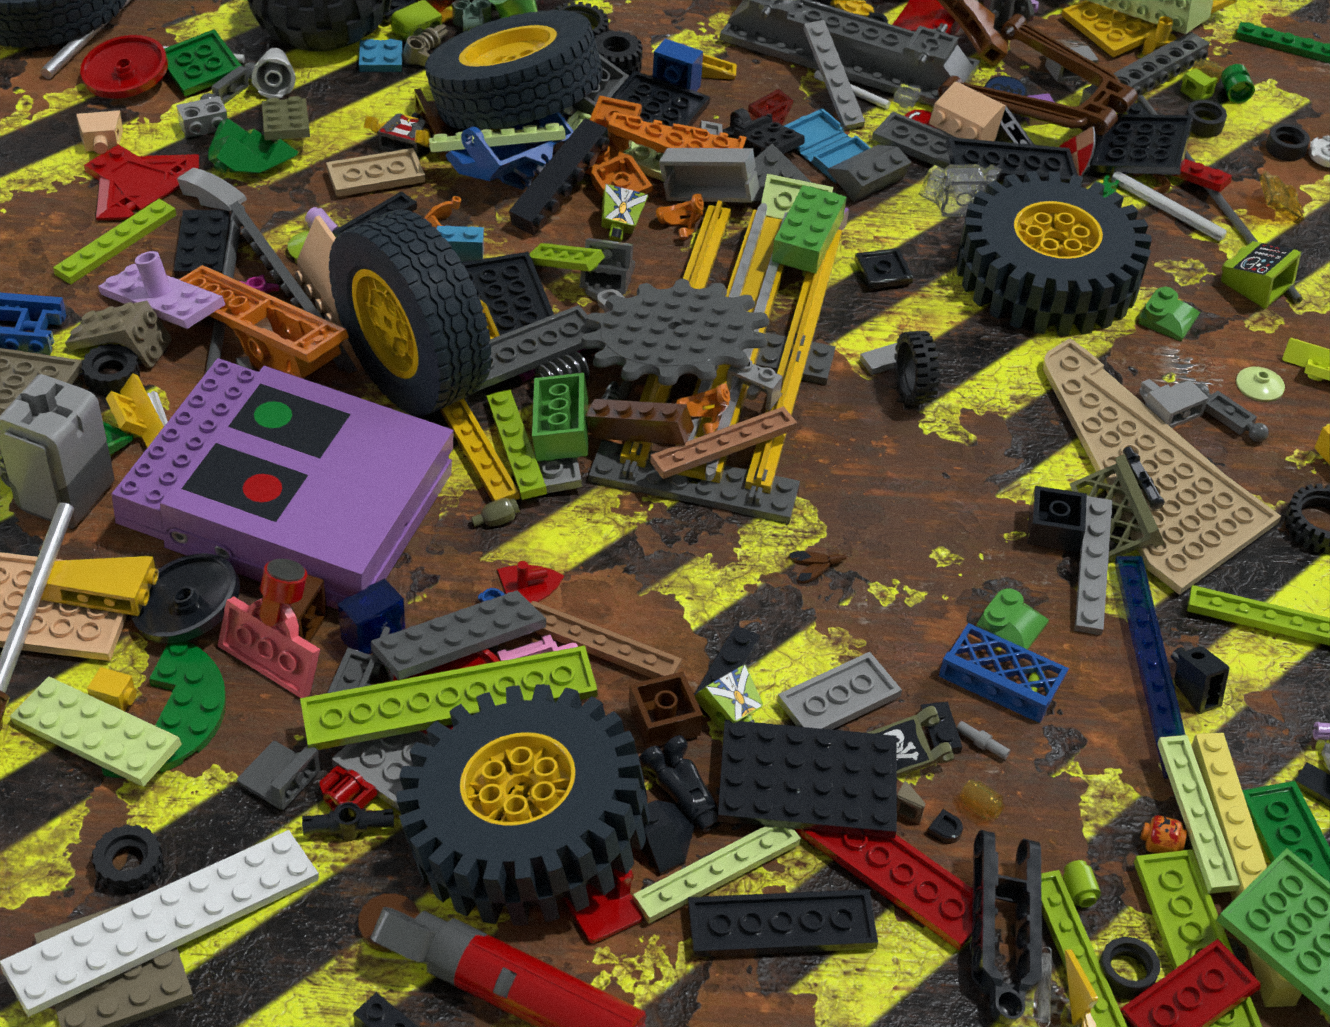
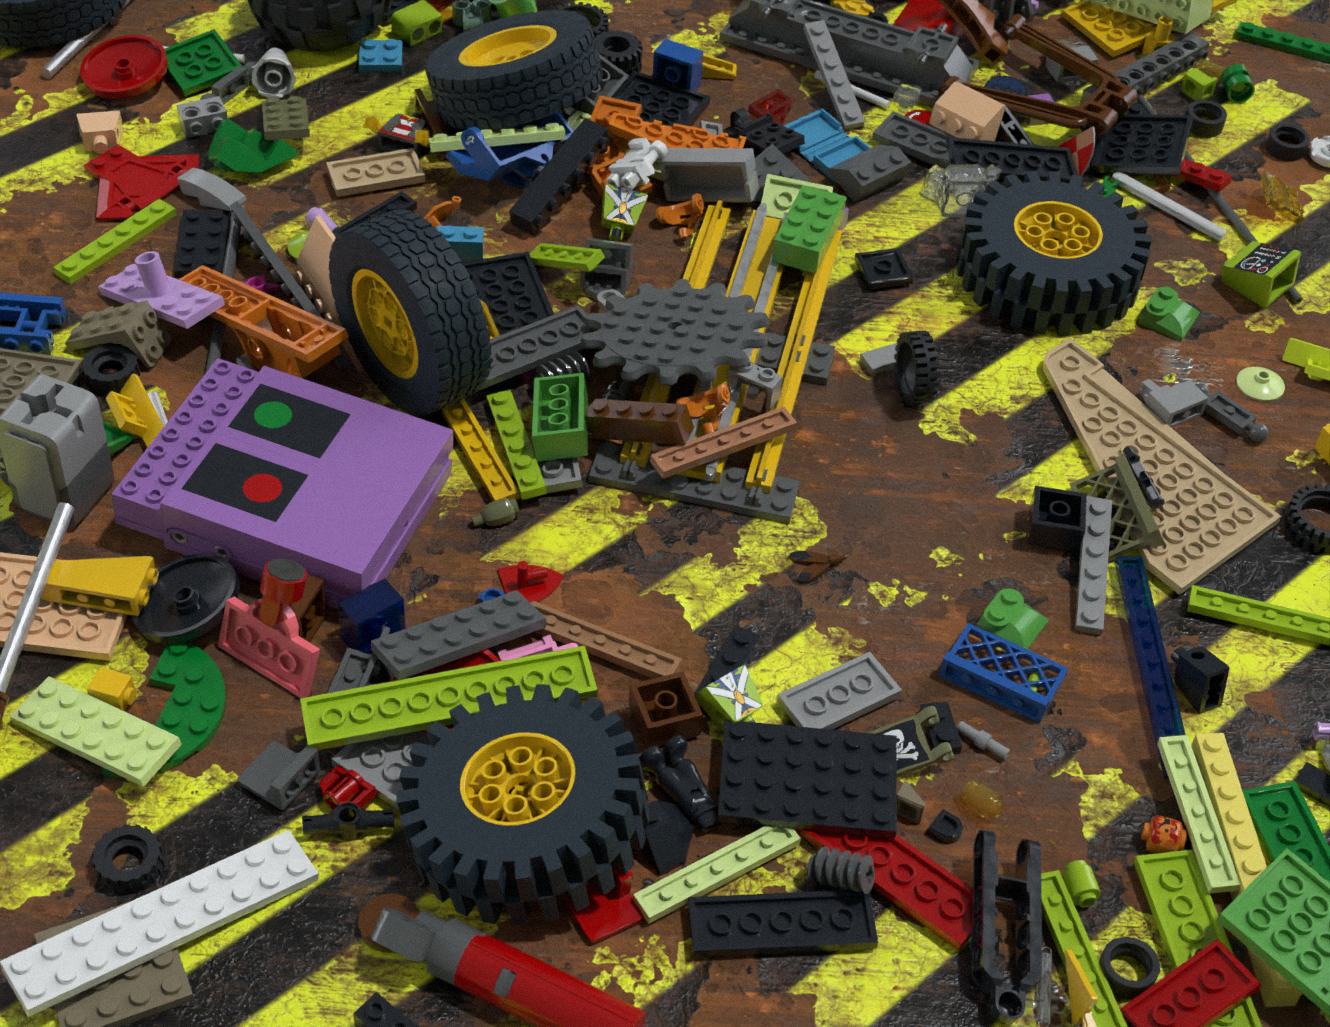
dark tan piece [402,24,448,66] -> none
none -> white hips [606,138,668,189]
none -> dark grey piece [807,846,875,894]

